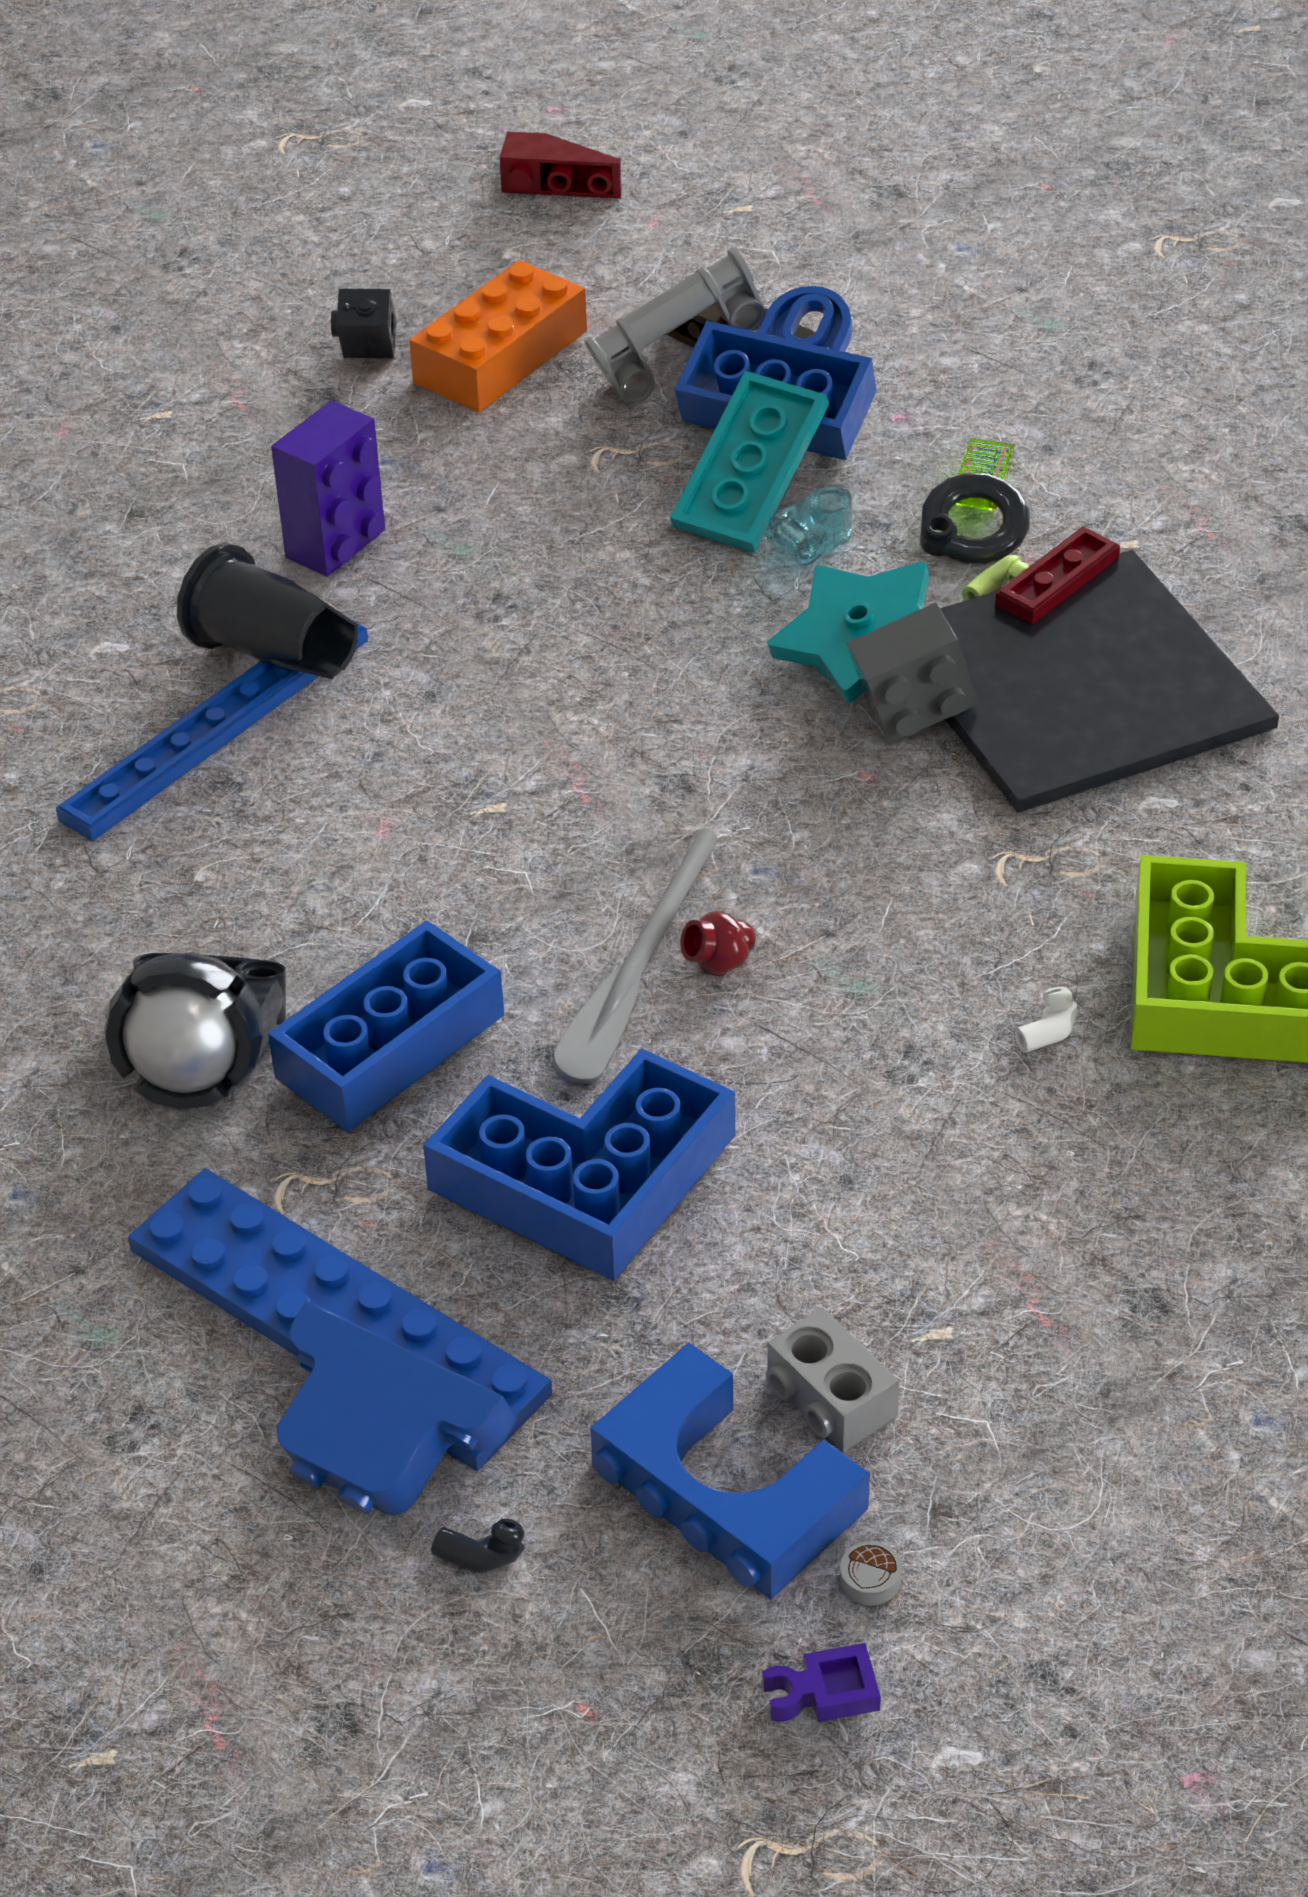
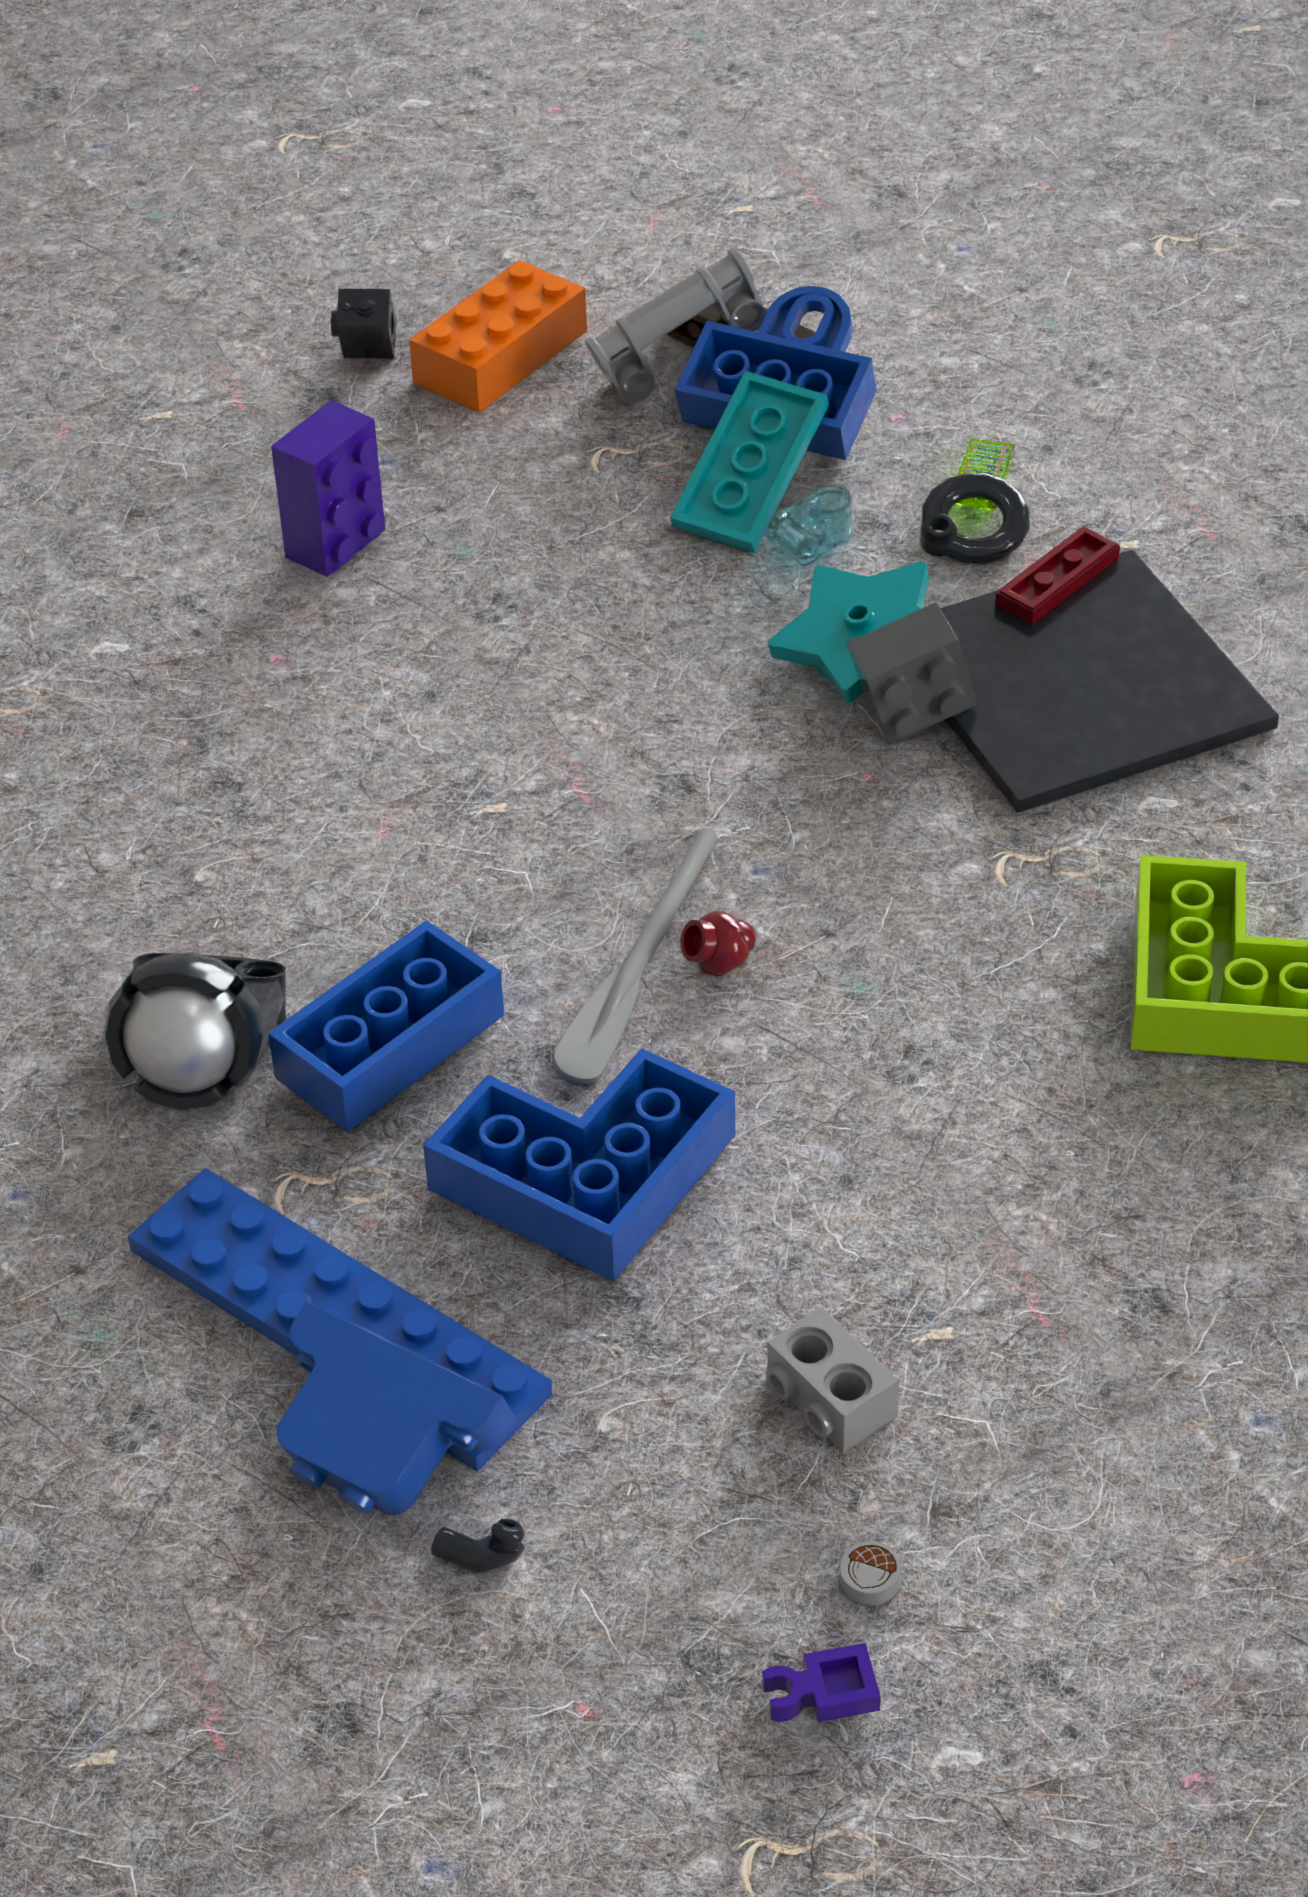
blue tile [56,620,368,842] -> none
black piece [177,542,358,679] -> none
dark red slope [499,131,622,199] -> none
blue arch [590,1342,870,1600] -> none
yellowish green arm [962,555,1030,600] -> none
white arm [1015,987,1078,1053] -> none

